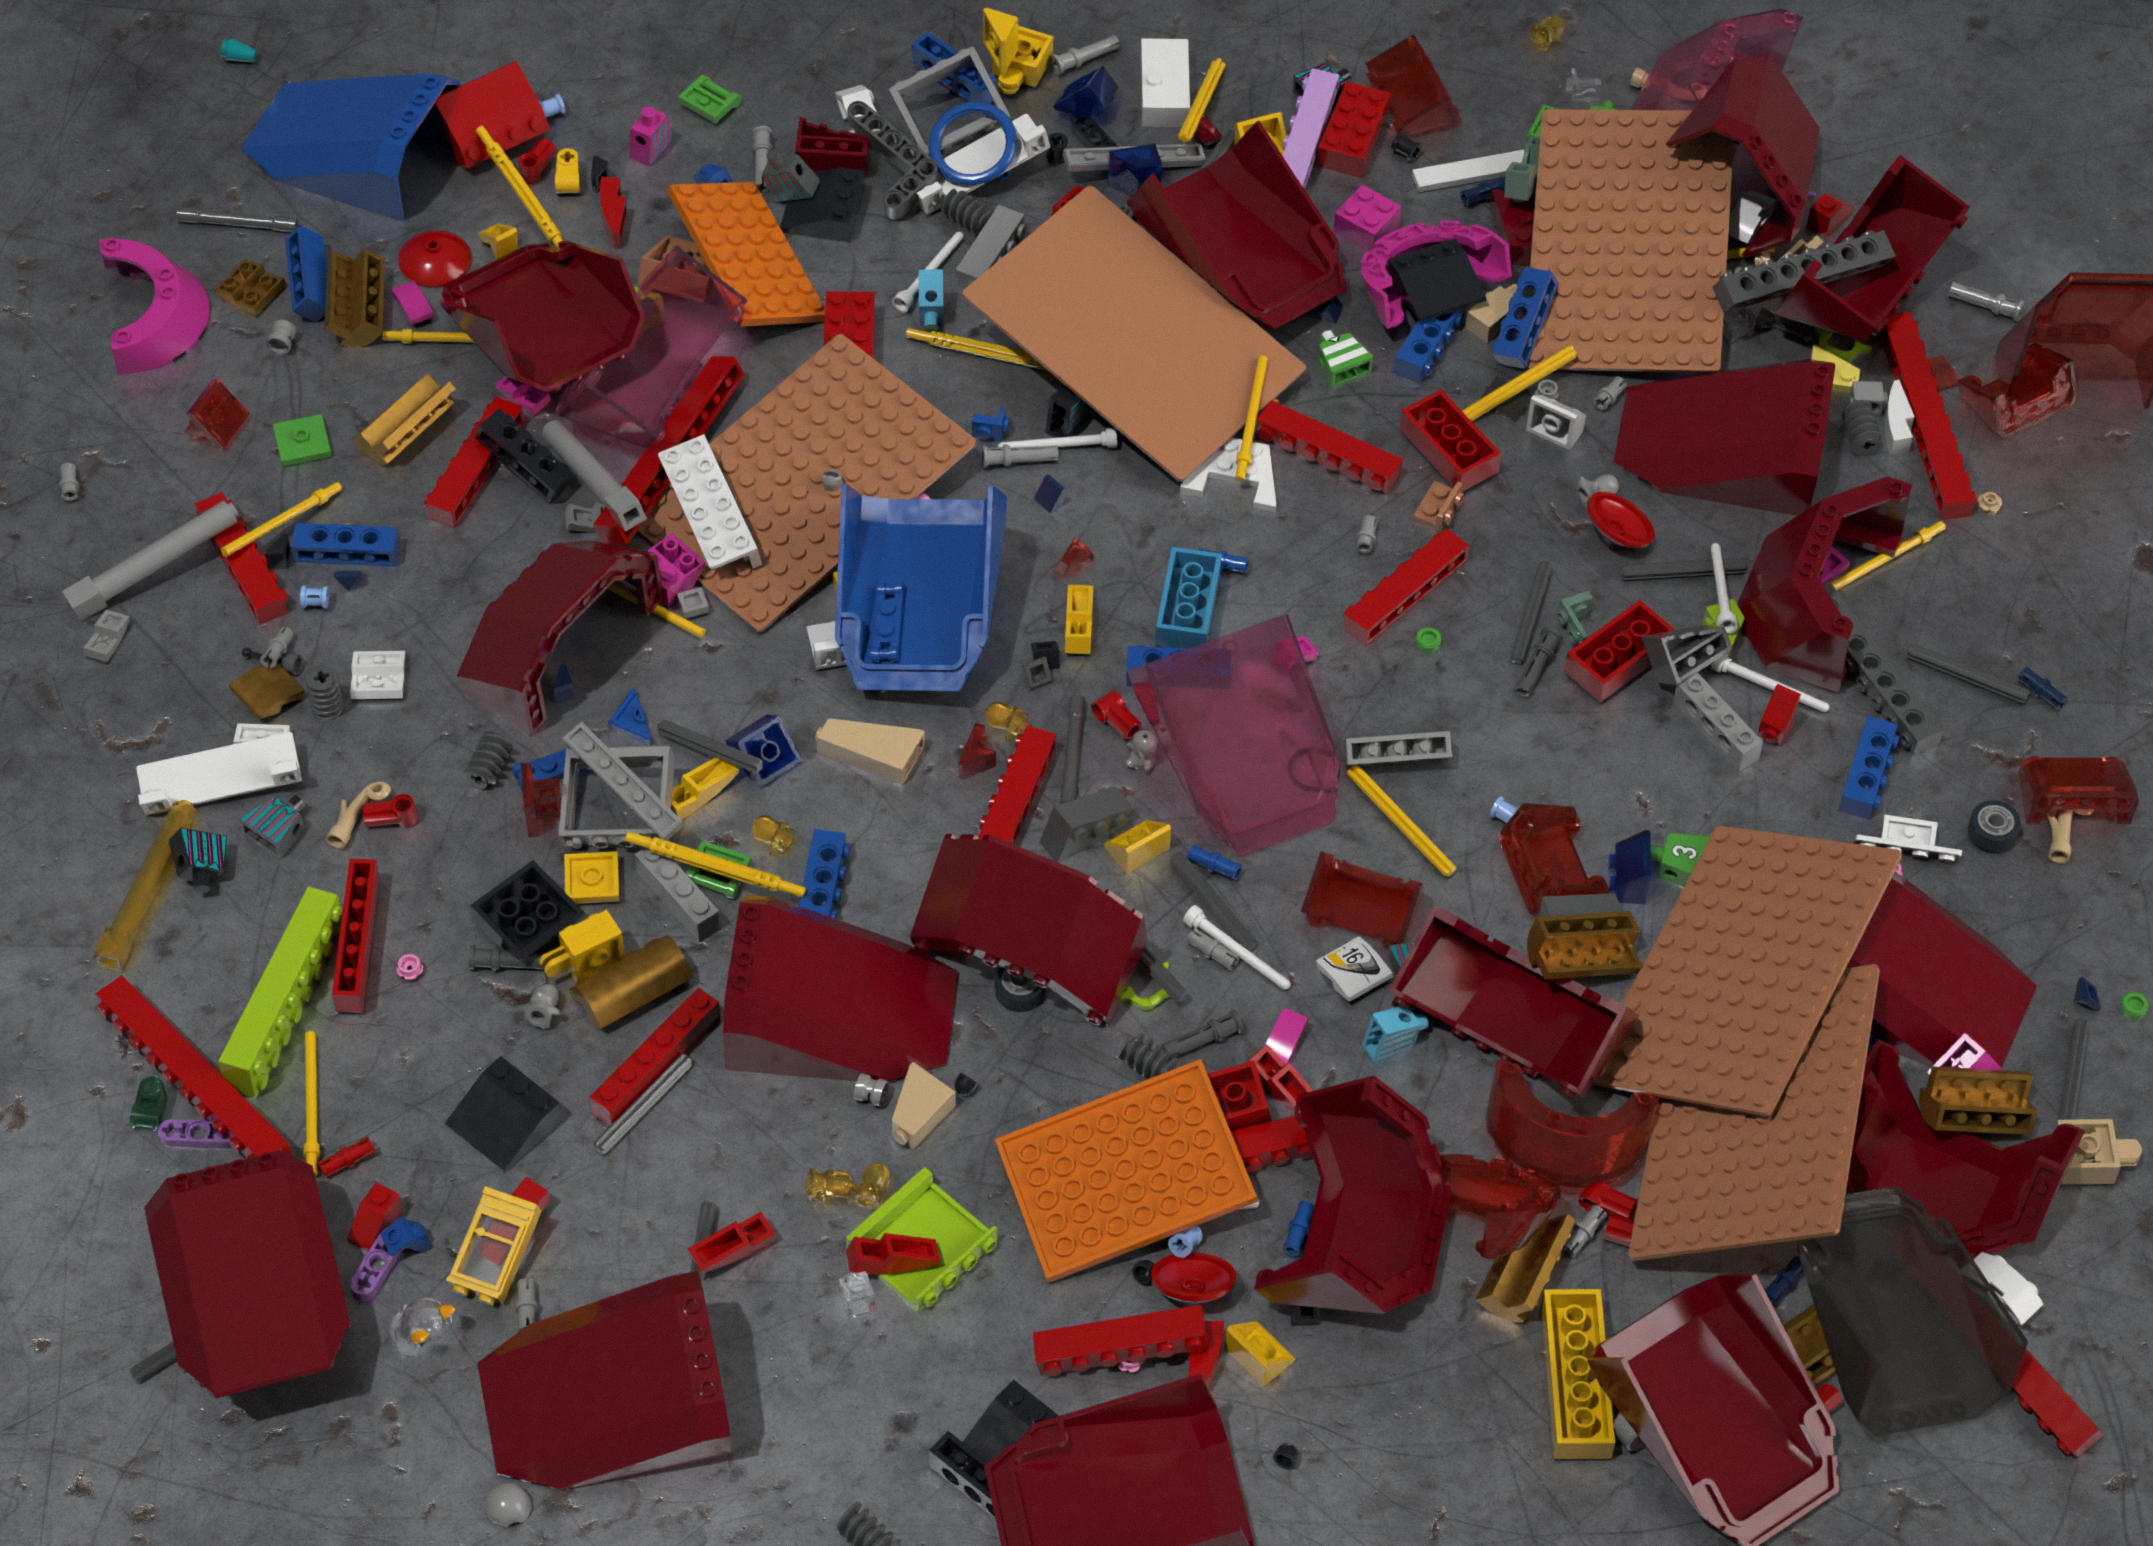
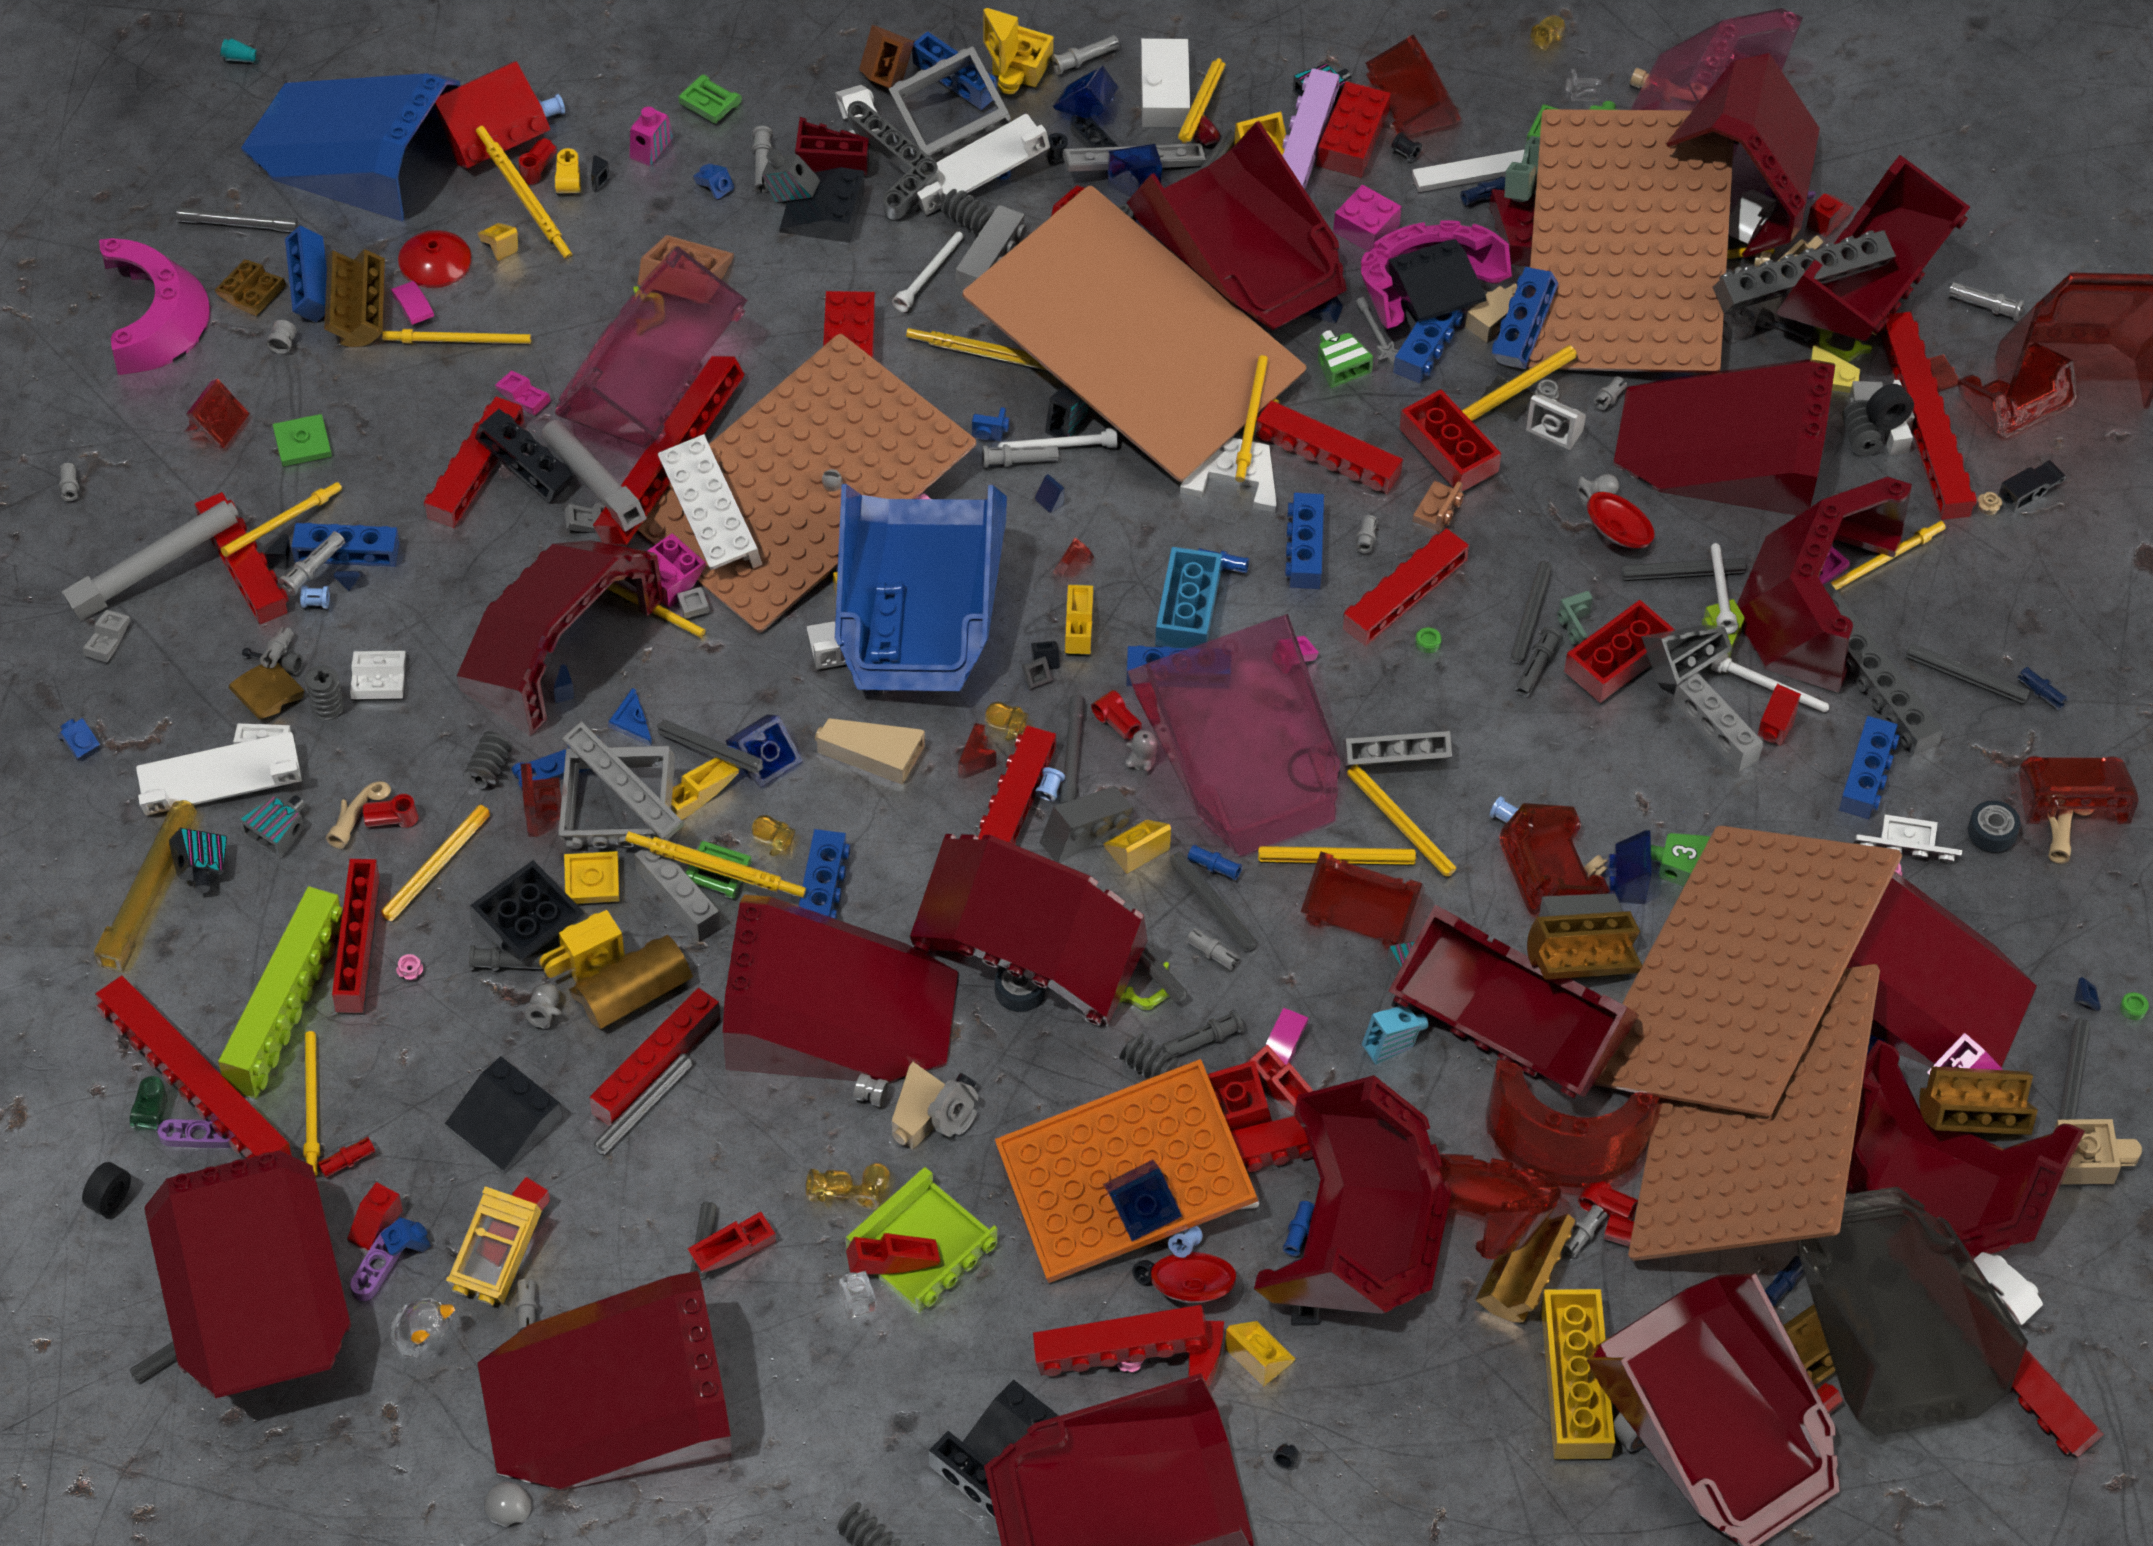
pearl gold brick [352,373,456,465] -> none
dark red windscreen [440,240,646,393] -> none
red slope [600,176,627,249] -> none
orange plate [667,182,825,327] -> none
medium azure torso [919,269,944,332] -> none
blue wedge [928,102,1018,185] -> none
white piece [1183,905,1291,990] -> none
white slope [1316,936,1393,1002] -> none
none -> blue bracket [57,718,100,760]
none -> black tyre [82,1162,131,1216]
none -> light grey pin [278,531,346,596]
none -> yellow axle [381,804,490,922]
none -> dark orange slope [859,25,915,88]
none -> light grey plate [928,1080,978,1137]
none -> light blue bush [1035,767,1065,802]
none -> clear blue slope [1103,1160,1182,1241]
none -> yellow axle [1258,846,1416,864]
none -> blue brick [1285,493,1324,589]
none -> light grey piece [1356,297,1399,367]
none -> tan plate [1584,855,1608,879]
none -> black tyre [1866,384,1914,430]
none -> black piece [1998,460,2066,513]

